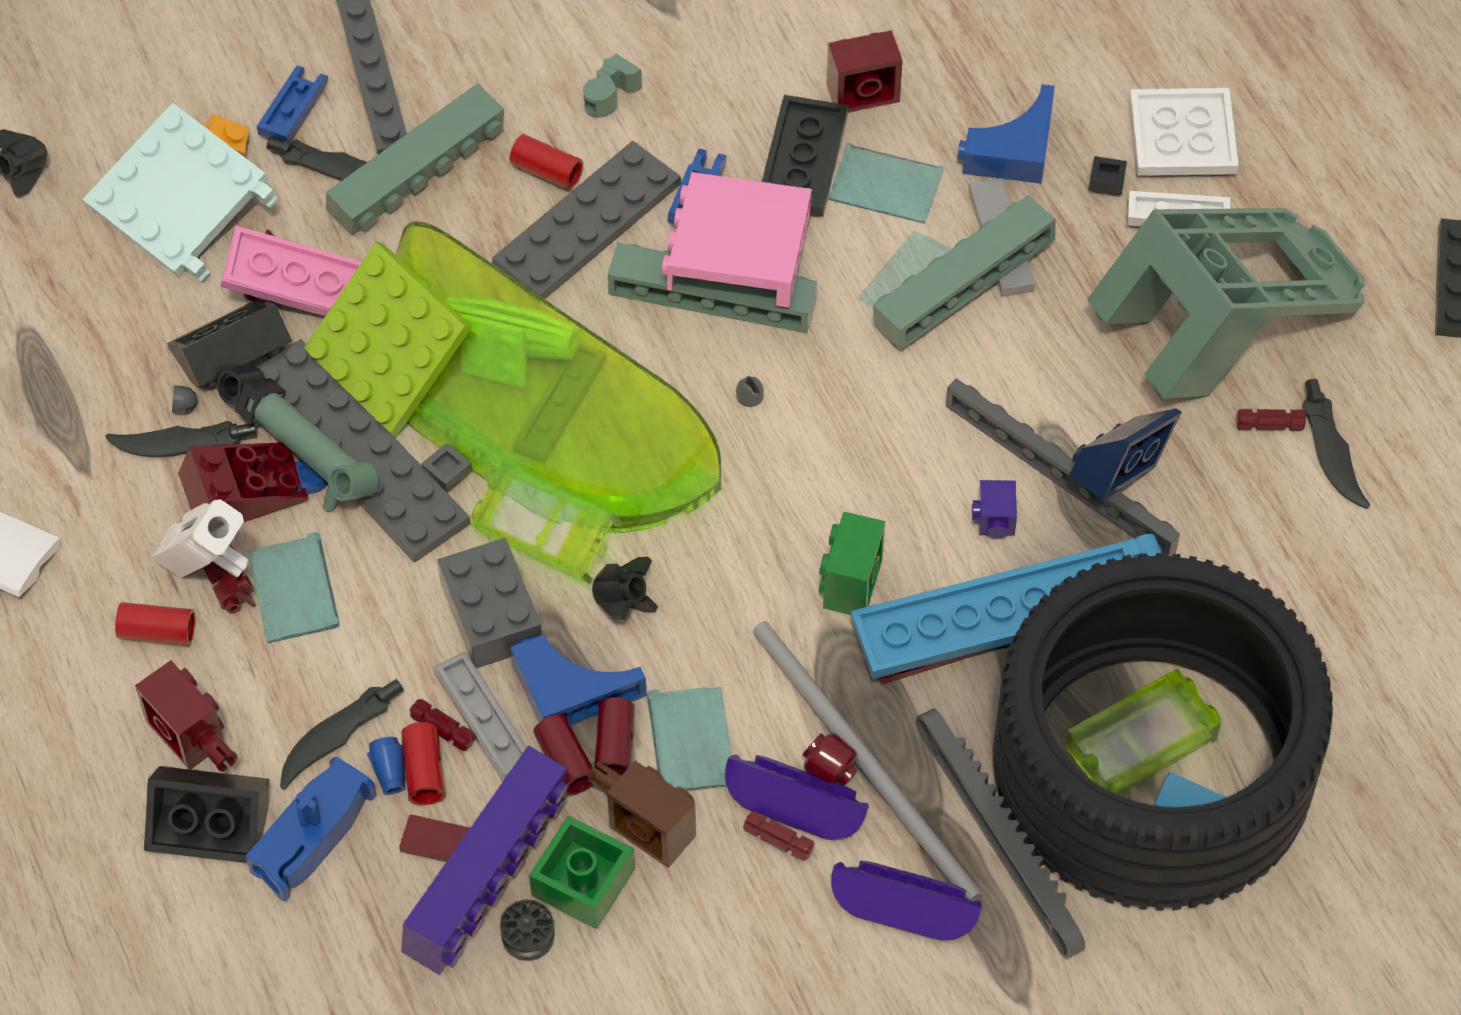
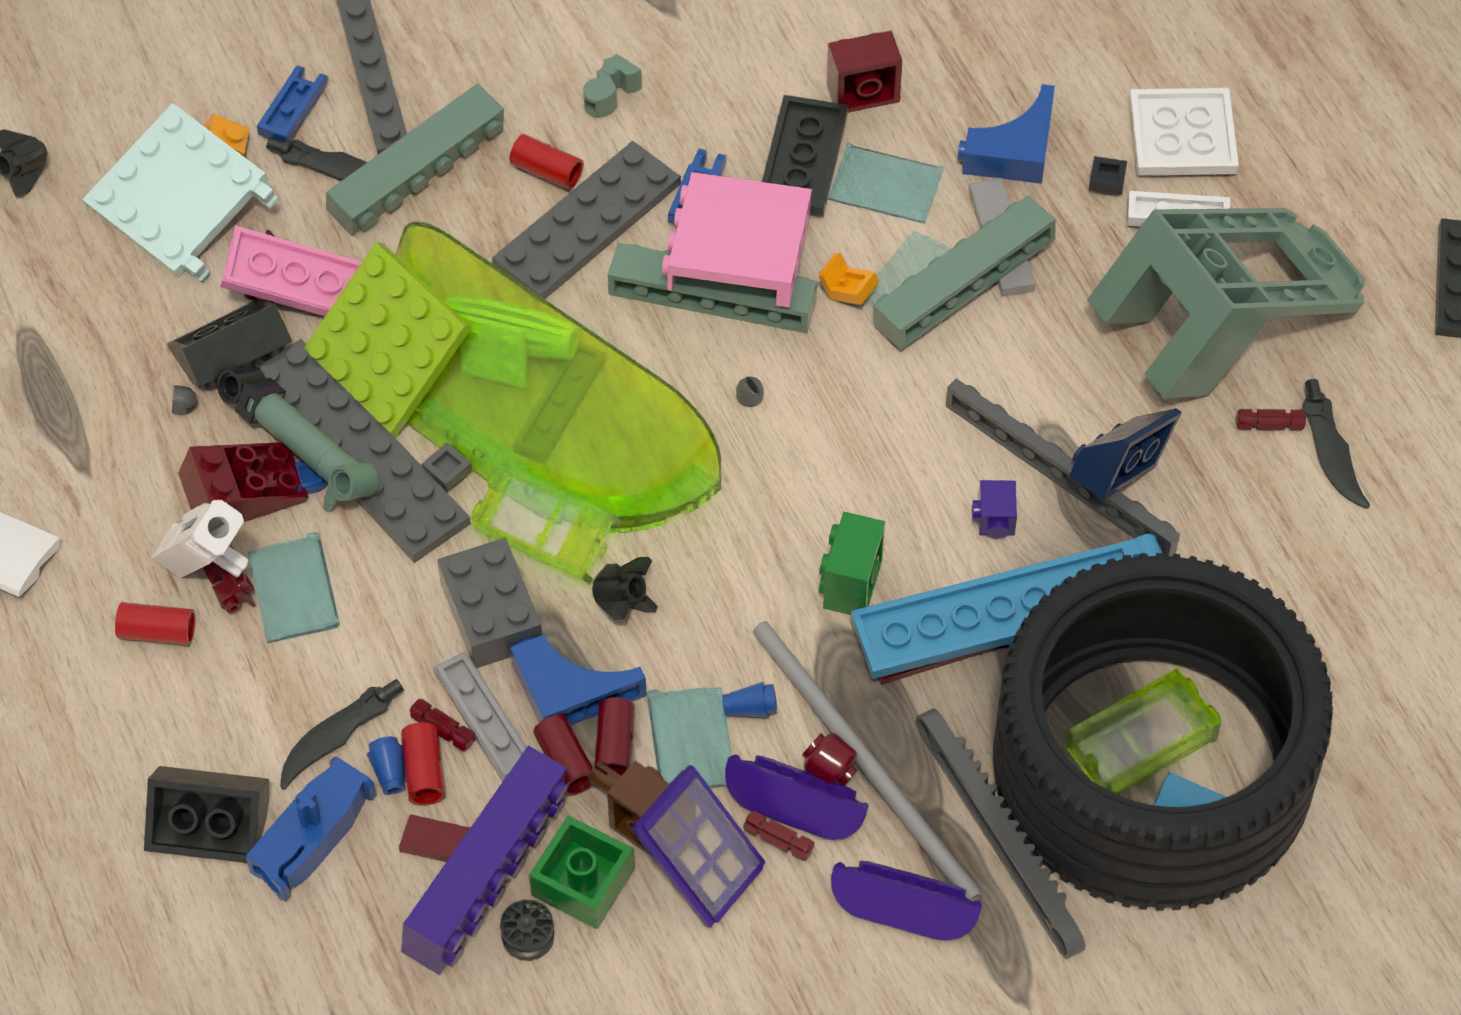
pearl dark grey sword [105,421,257,457] -> none
dark red brick [135,660,238,772] -> none
none -> clear piece [632,765,766,928]
none -> blue cone [722,681,778,718]
none -> light orange bracket [819,253,880,305]

